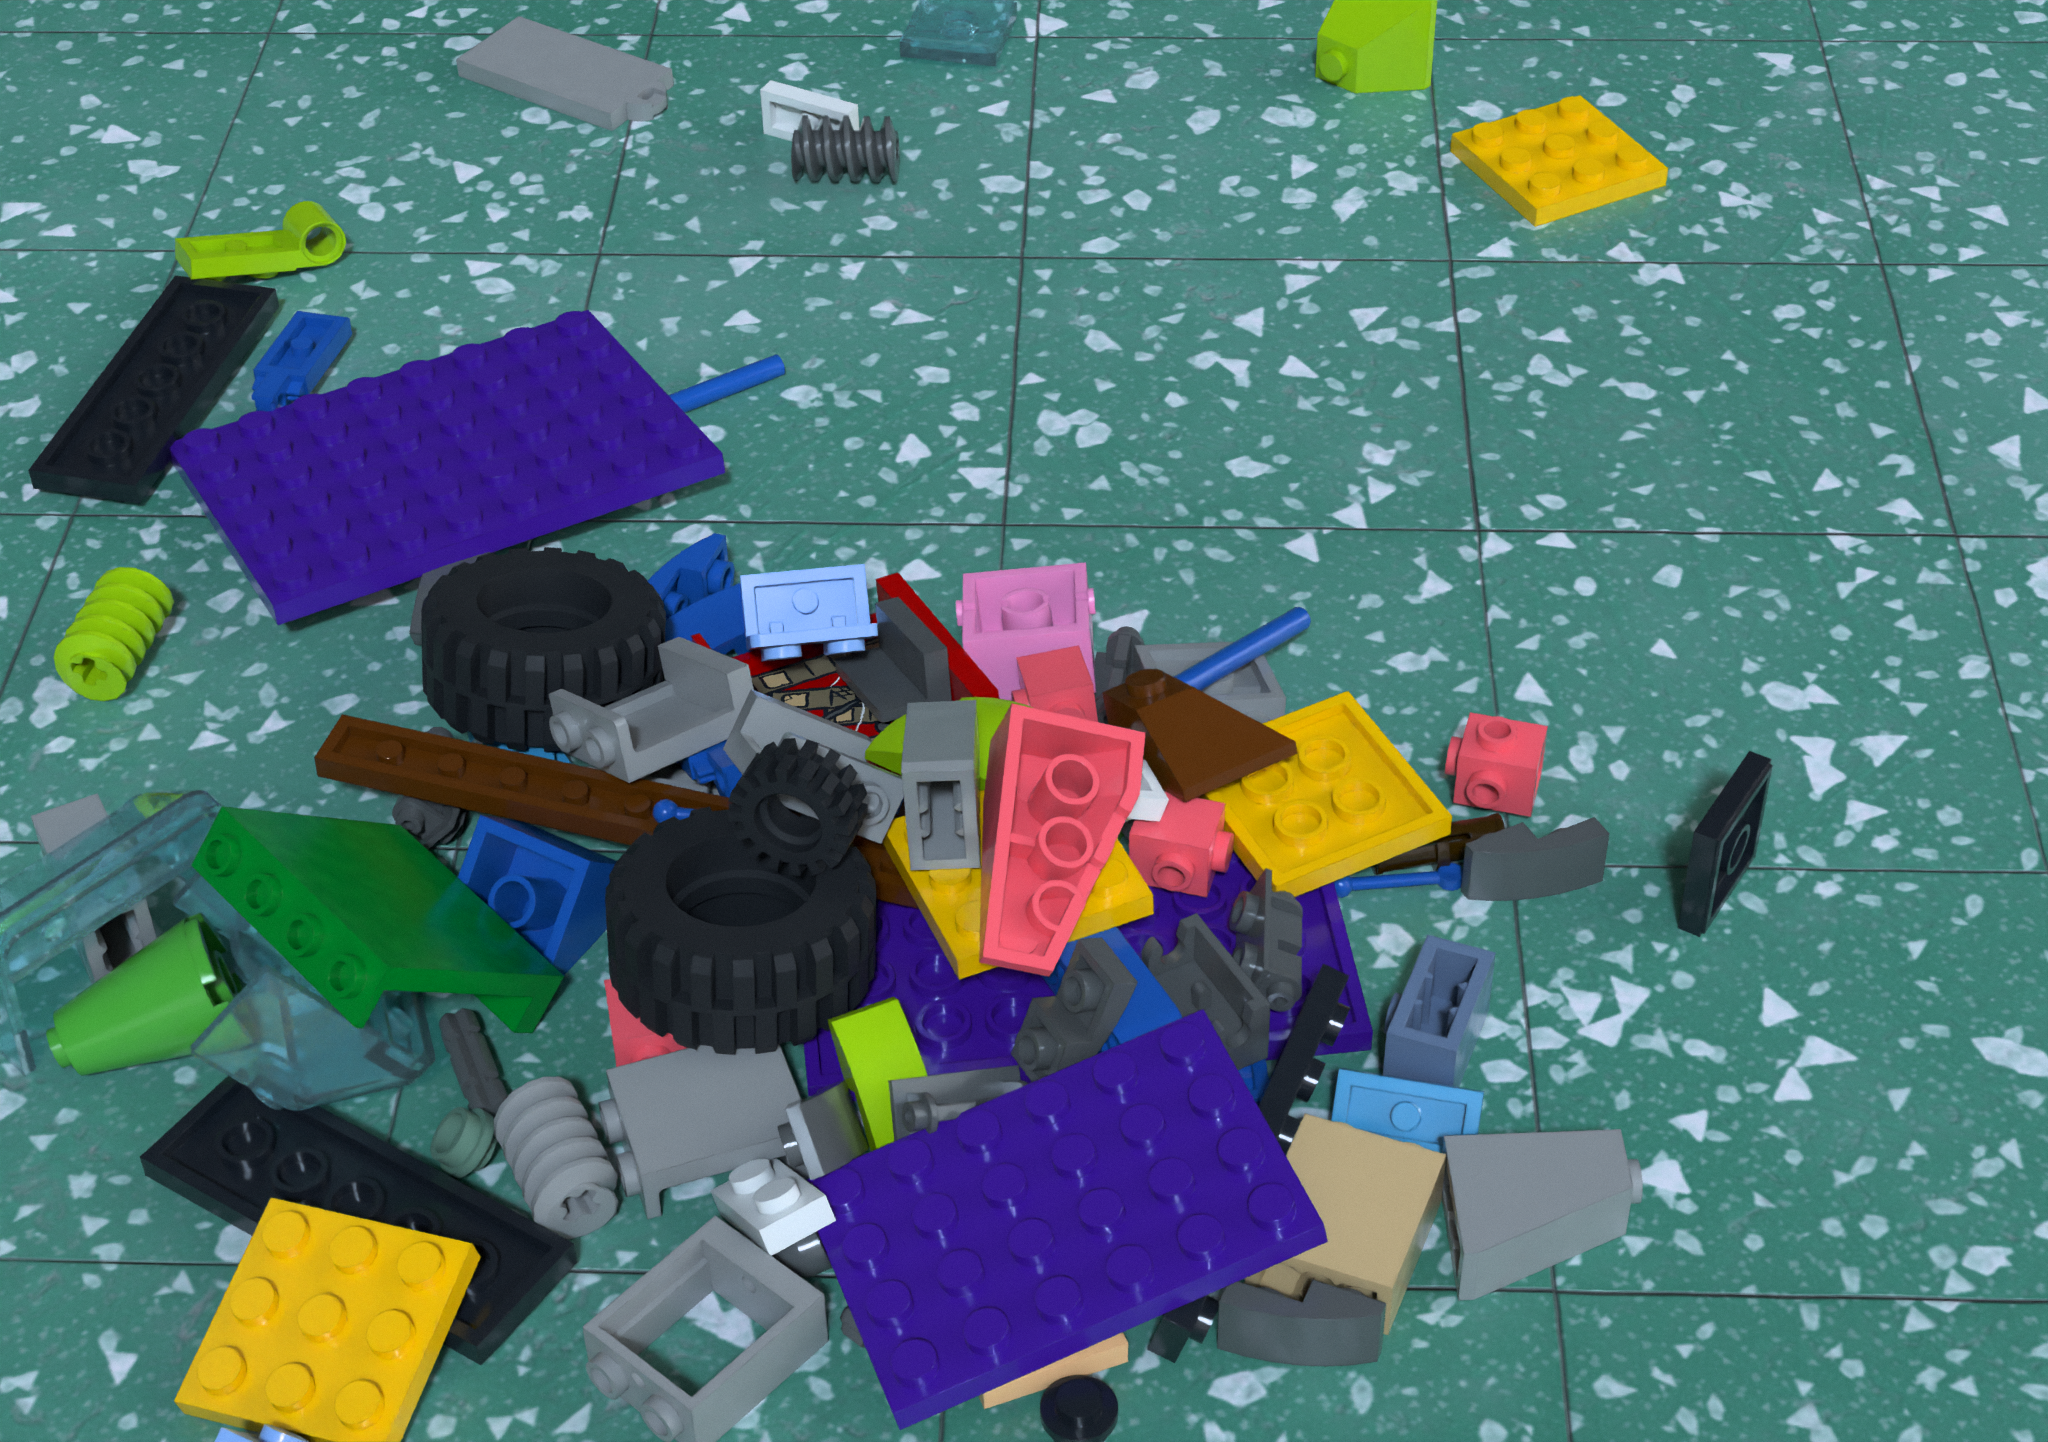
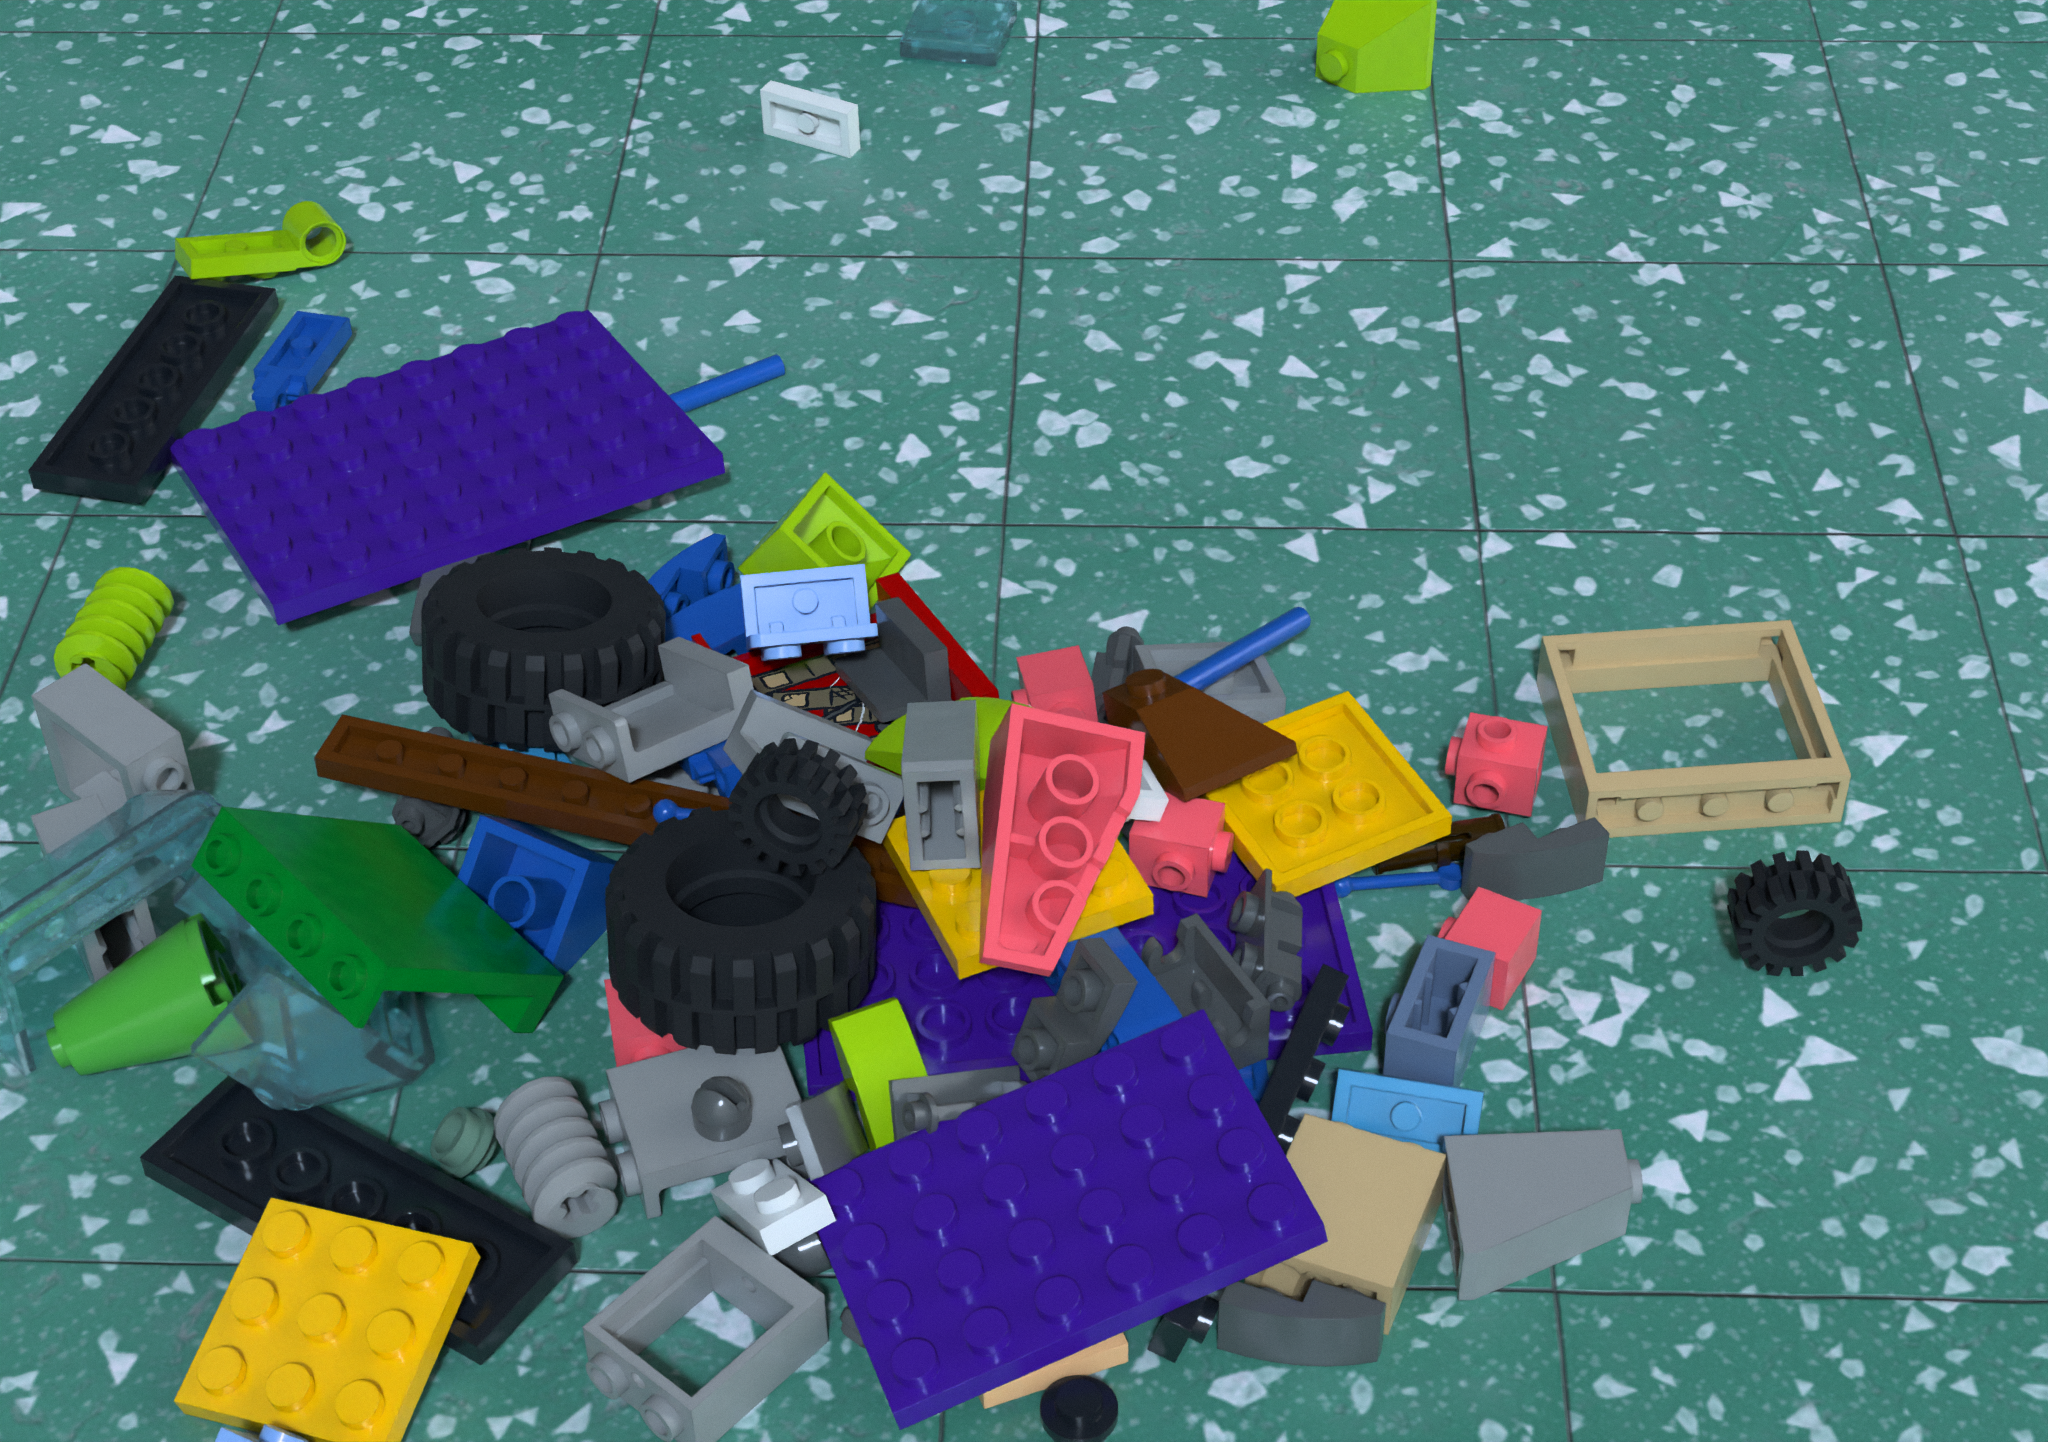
dark grey axle [439,1008,508,1119] -> none
light grey piece [456,16,674,131] -> none
dark grey piece [791,115,900,182] -> none
bright pink brick [956,562,1096,701] -> none
yellow plate [1450,95,1668,227] -> none
black plate [1678,751,1773,937] -> none
none -> light grey window [31,663,205,862]
none -> dark grey hinge [691,1076,752,1142]
none -> lime slope [737,472,911,611]
none -> coral brick [1438,887,1542,1011]
none -> tan window [1536,620,1851,838]
none -> black tyre [1727,850,1863,976]

